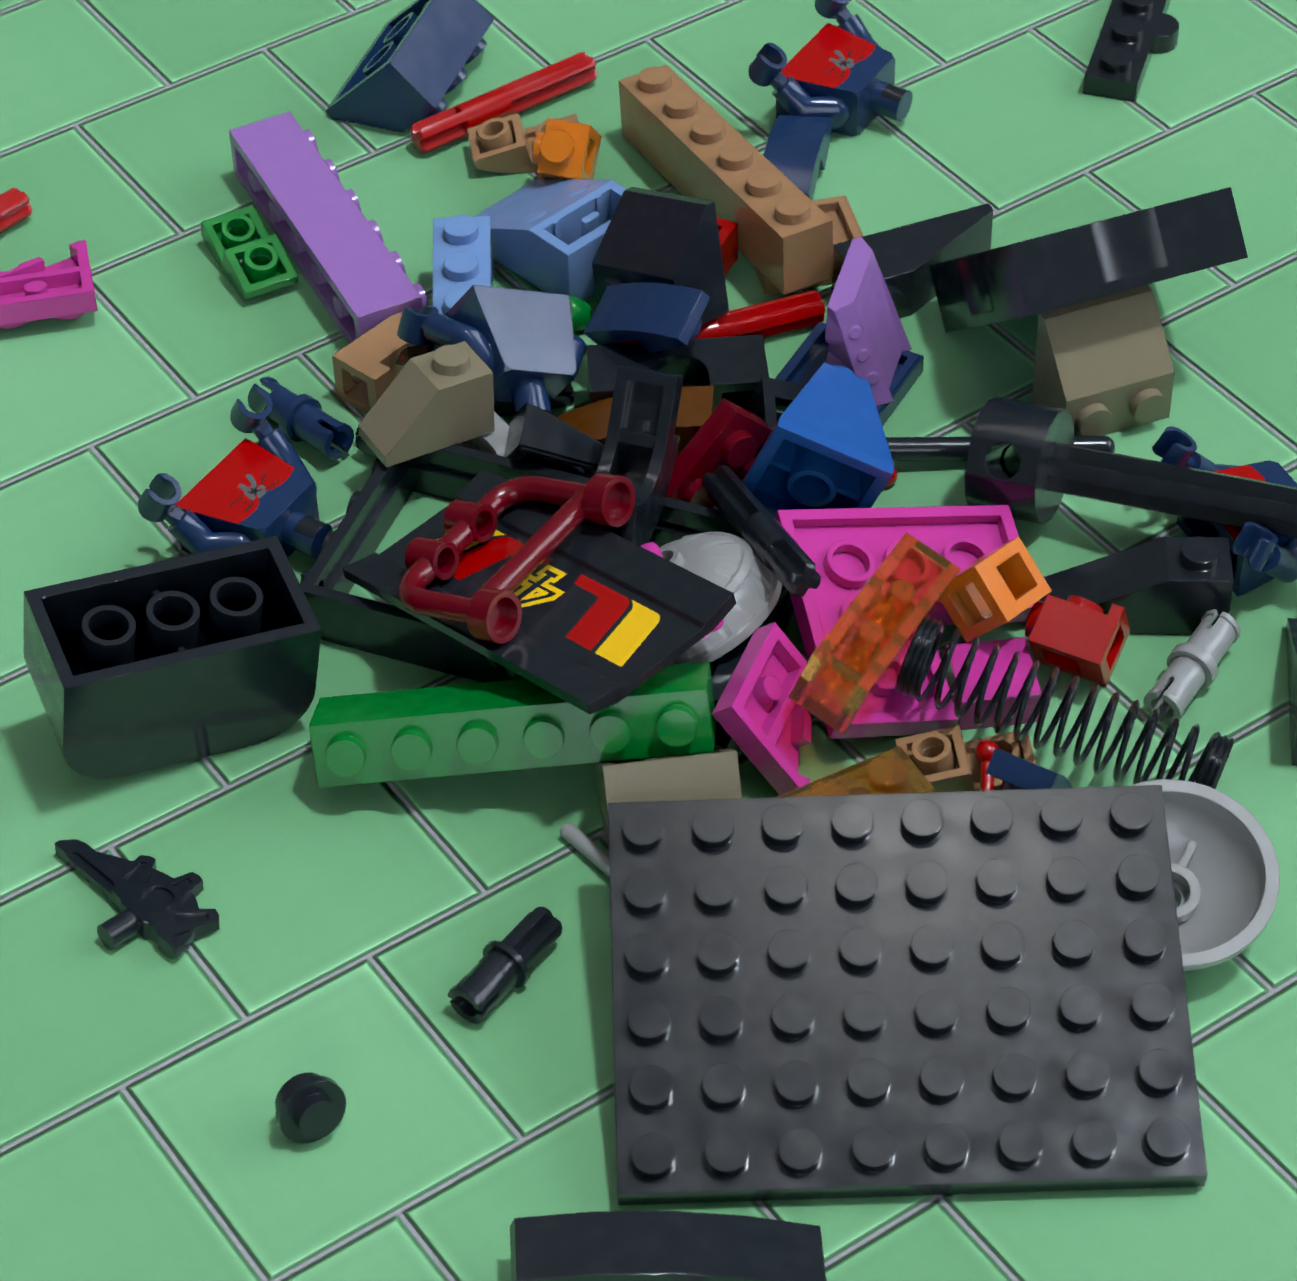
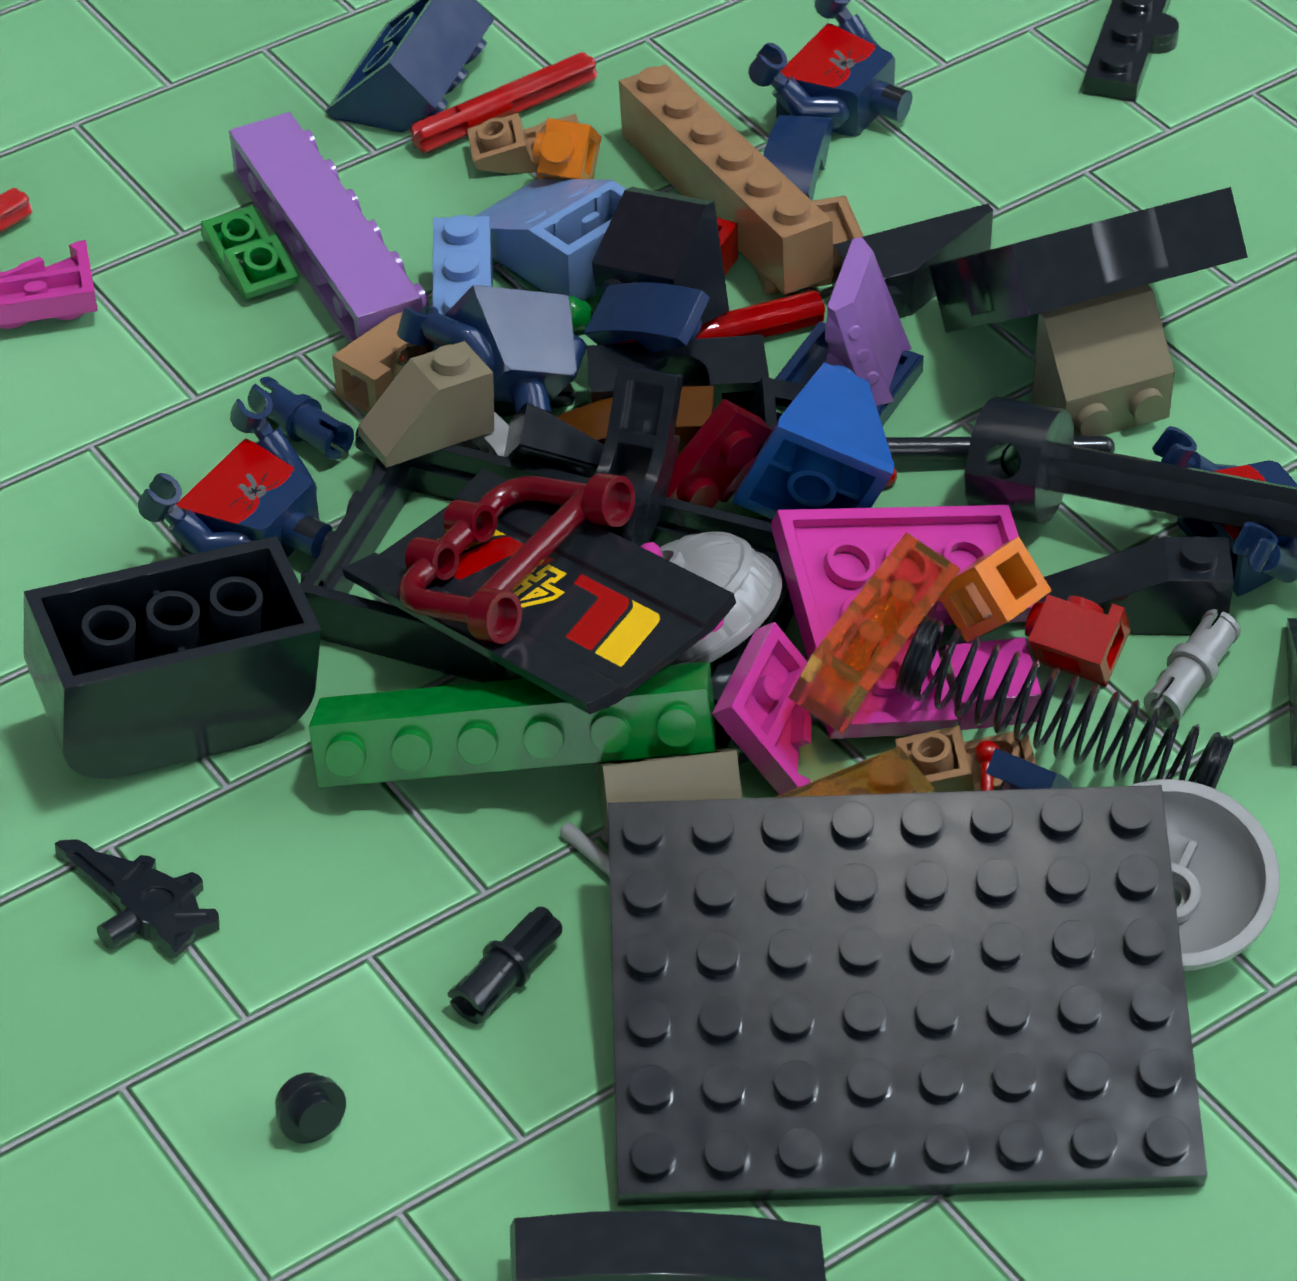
black axle [701,465,821,597] -> none

